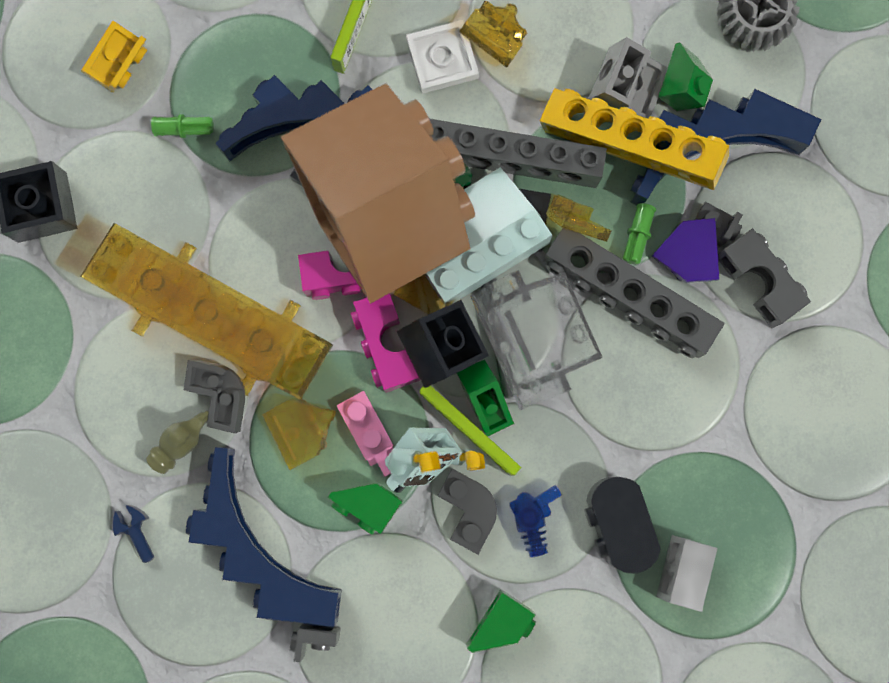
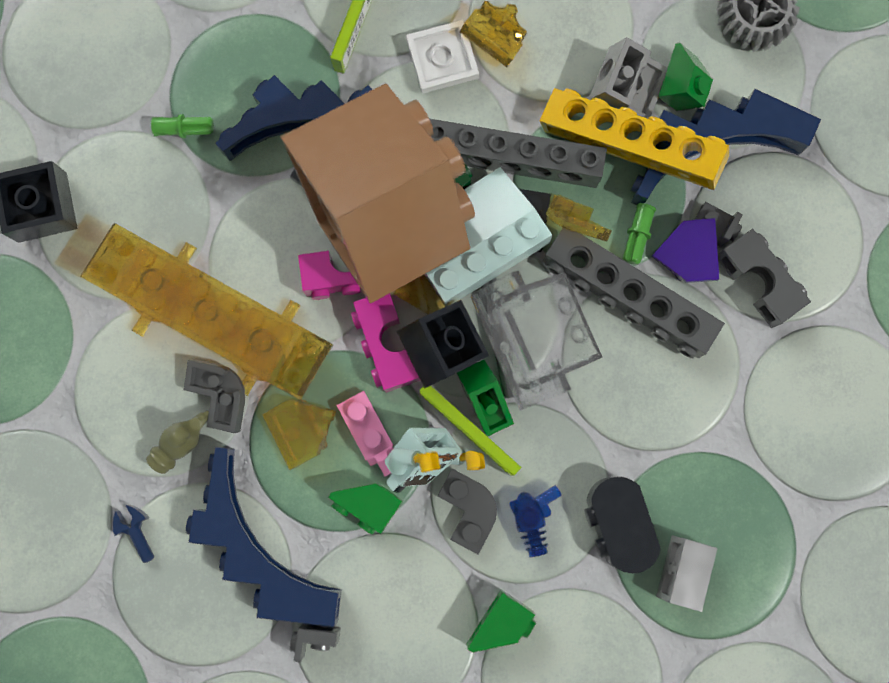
yellow bracket [81,21,148,93] -> none

